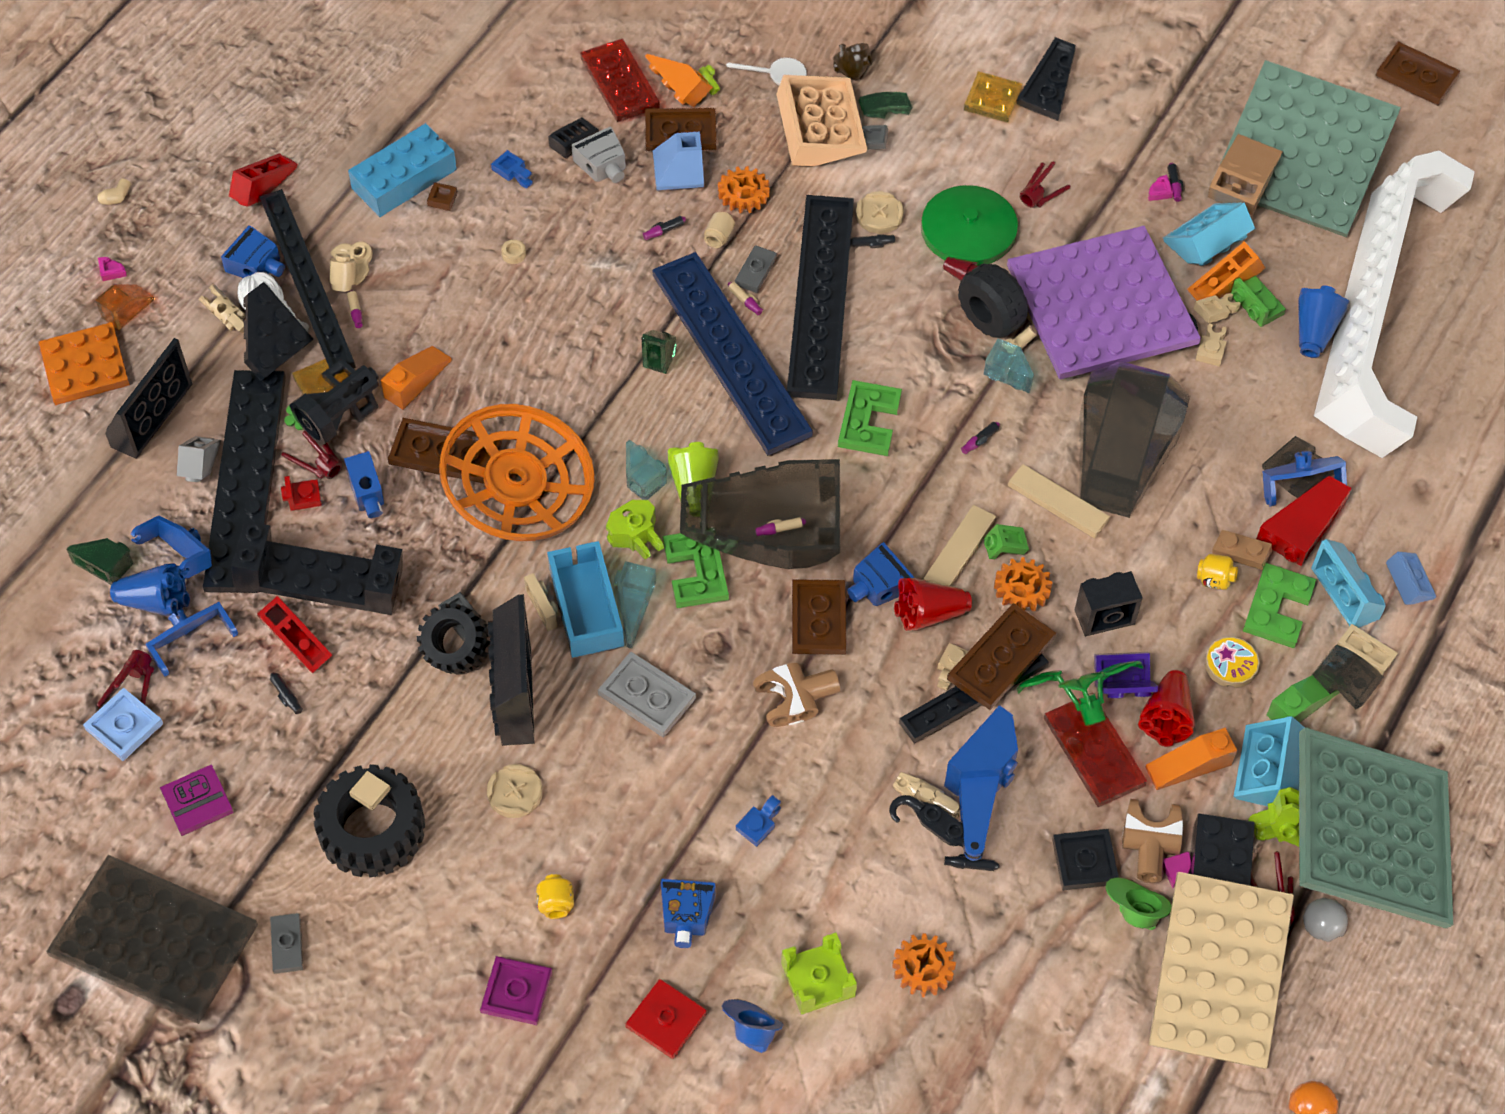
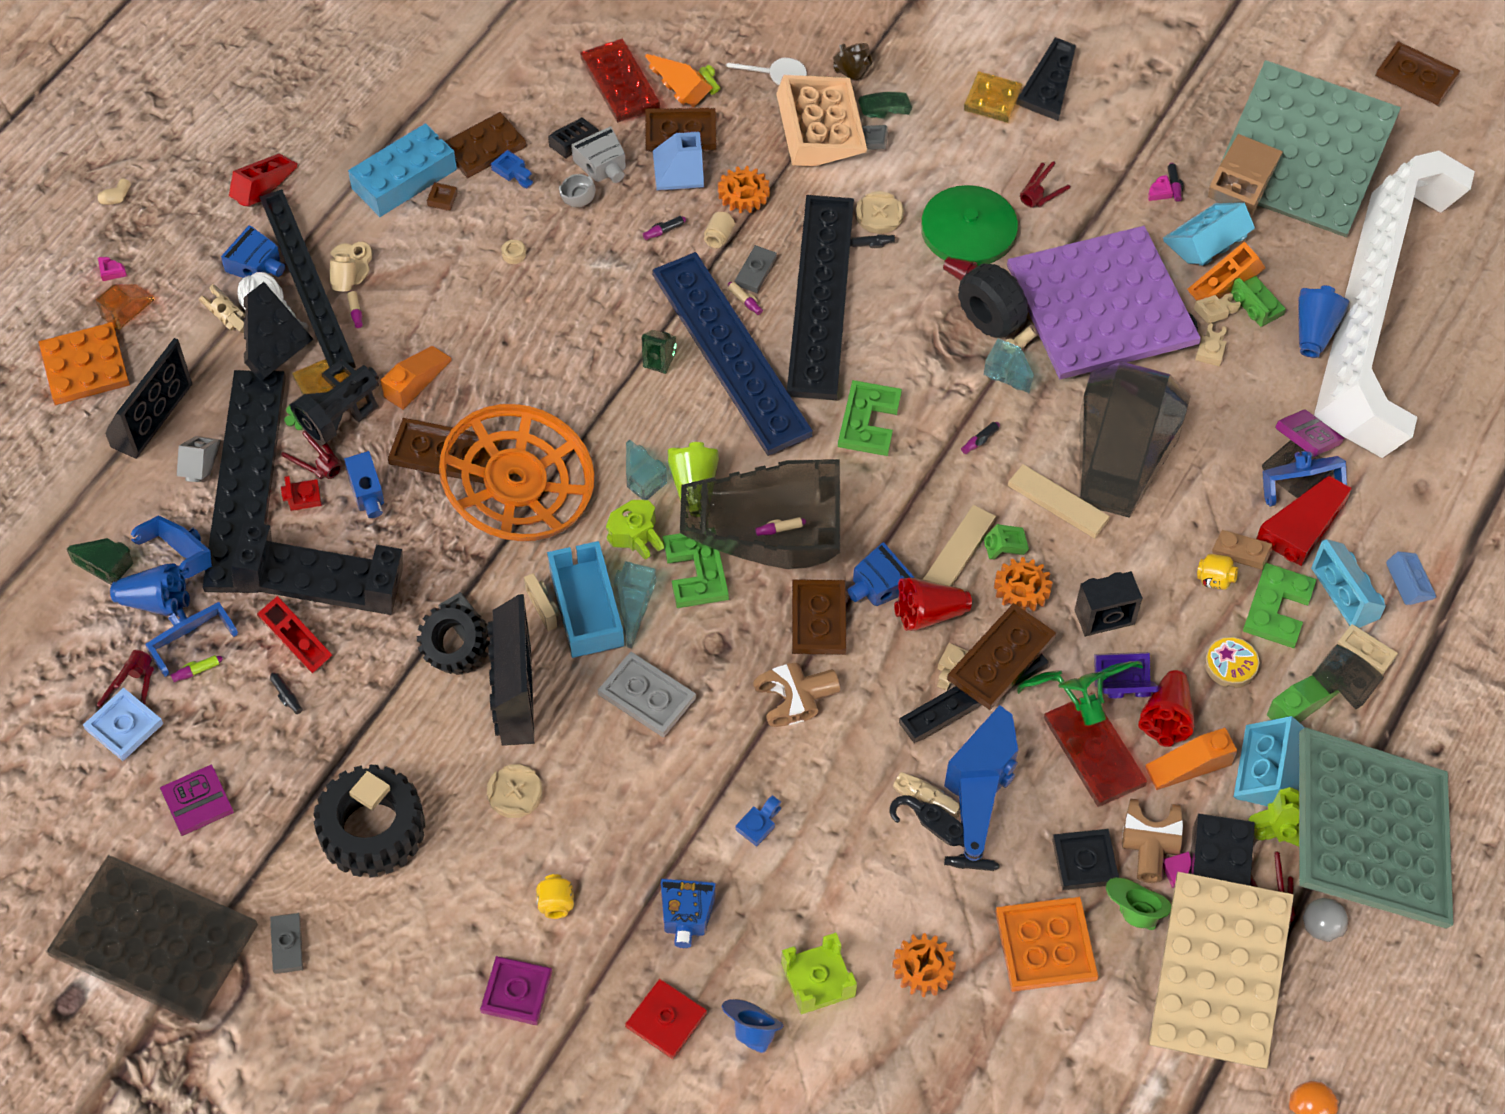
none -> piece [170,655,223,682]
none -> reddish brown plate [444,112,527,179]
none -> light grey hair [559,174,595,207]
none -> orange plate [995,897,1098,992]
none -> magenta tile [1275,409,1344,457]

